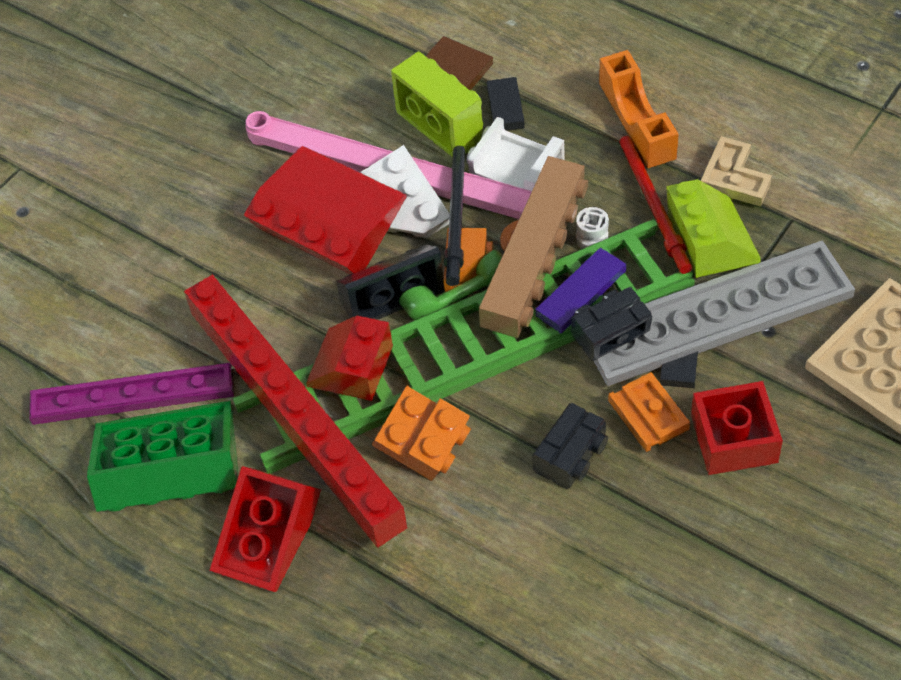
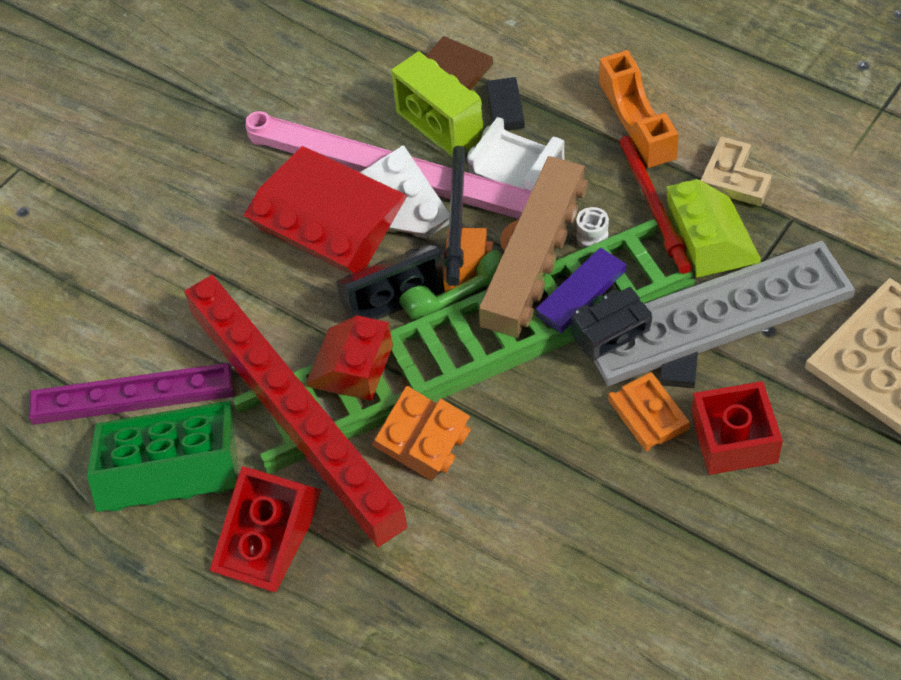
black brick [532,403,608,489] -> none

